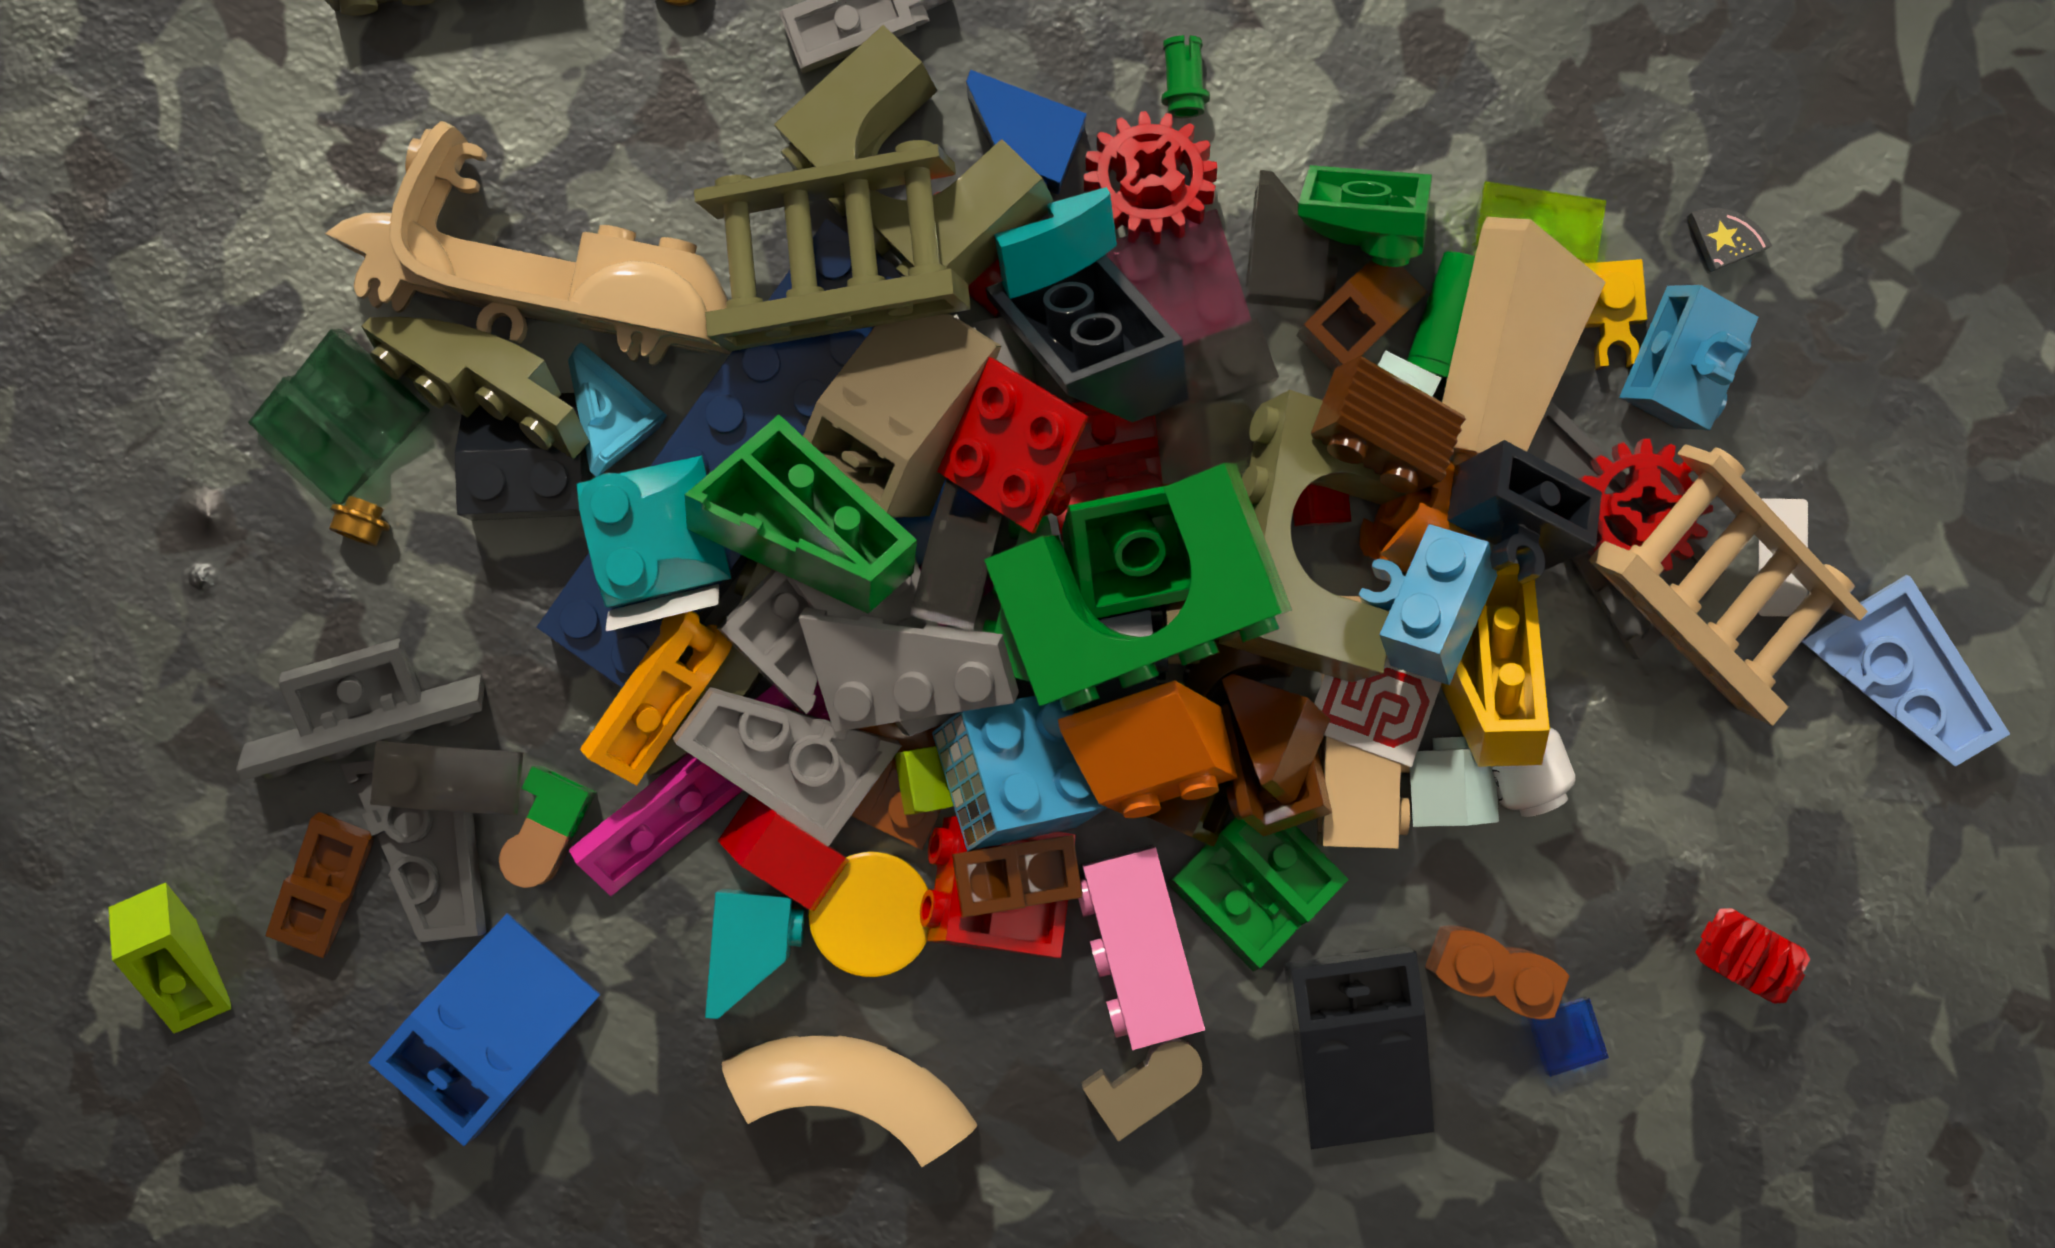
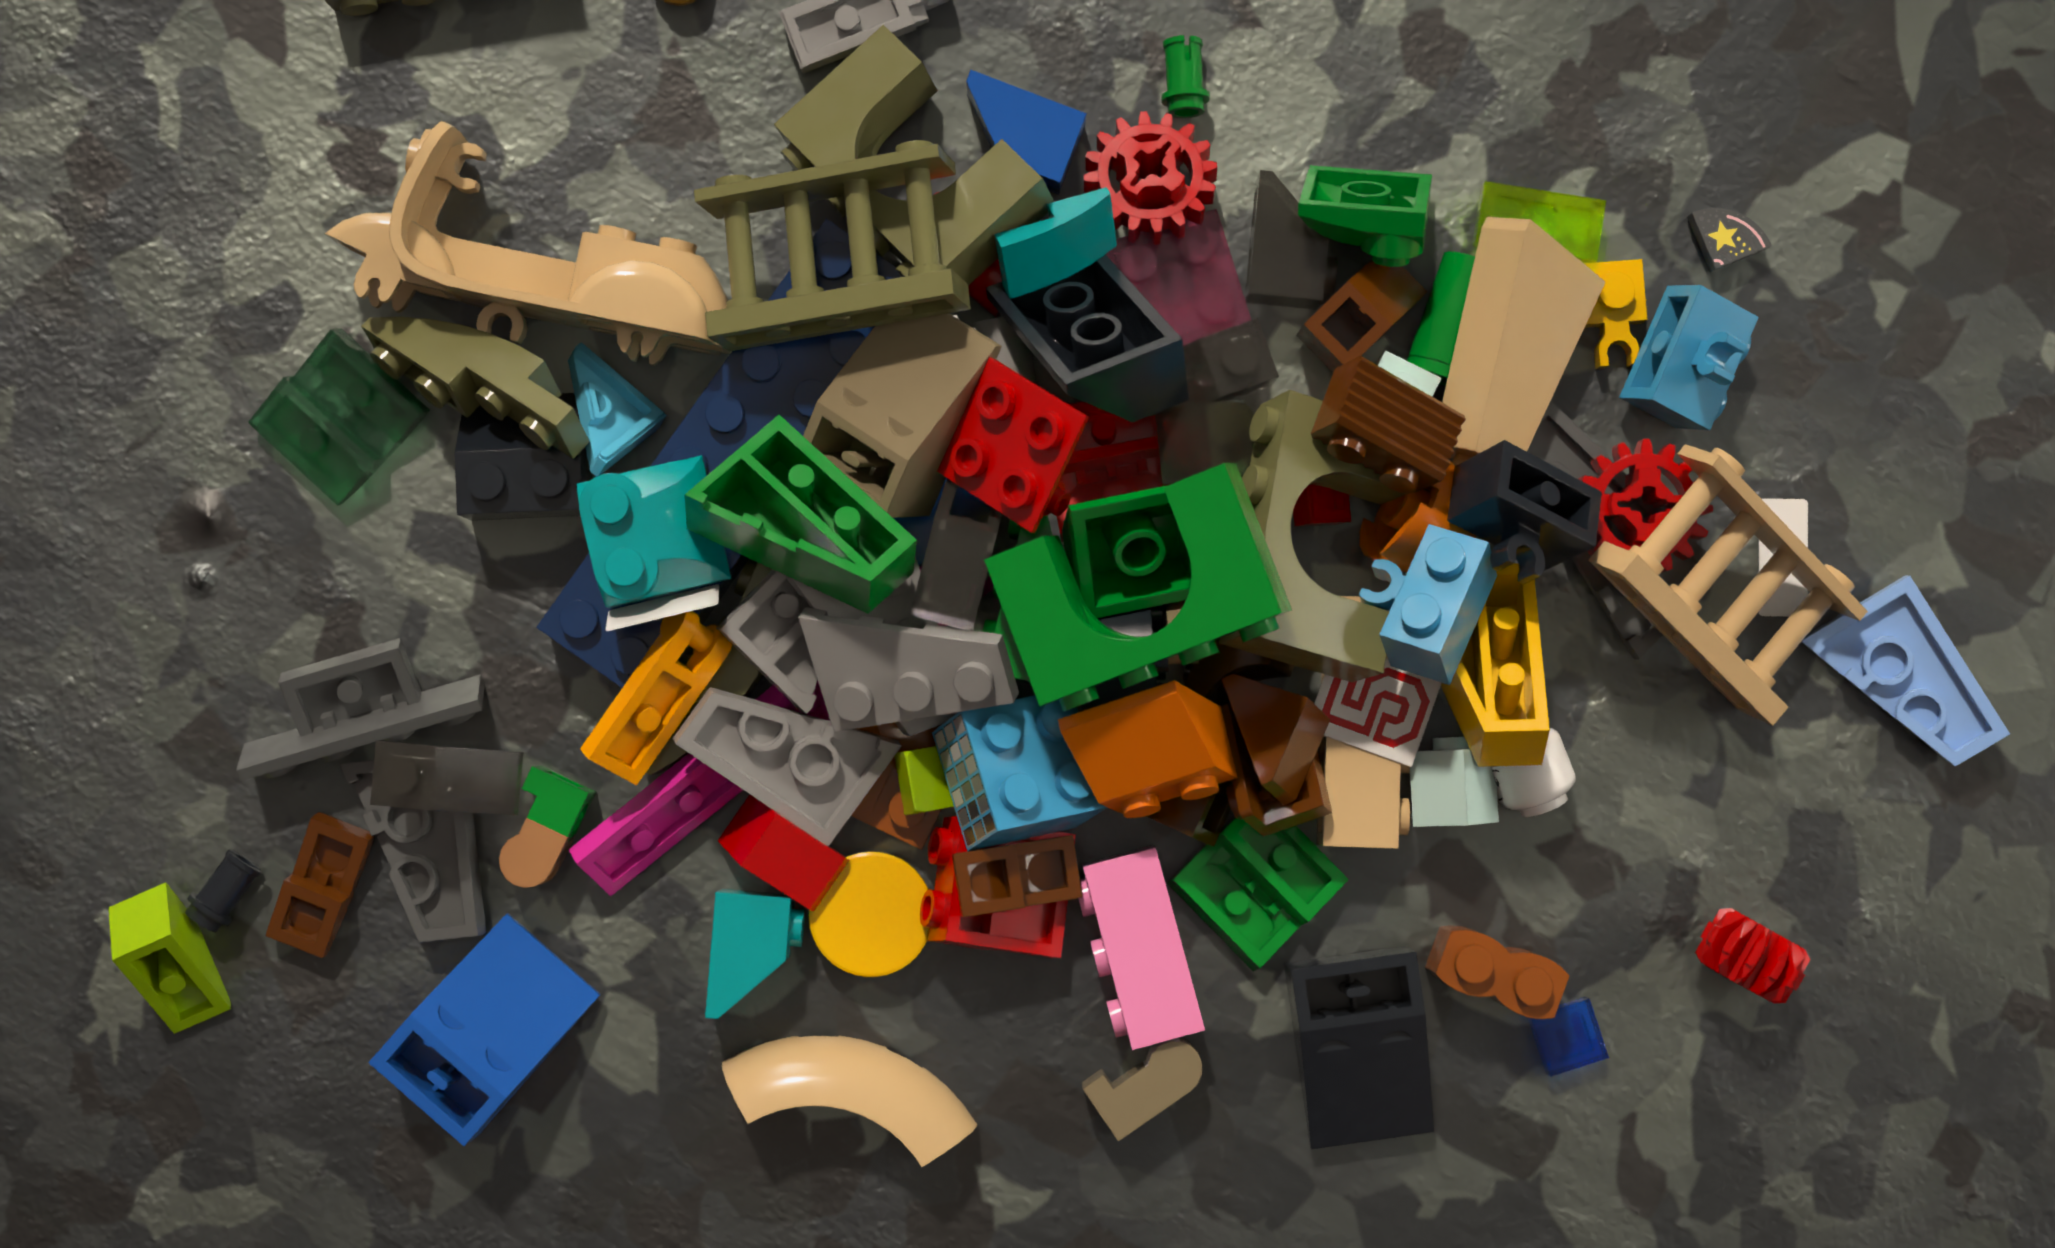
pearl gold plate [329,496,390,547] -> none
none -> black pin [185,849,262,933]

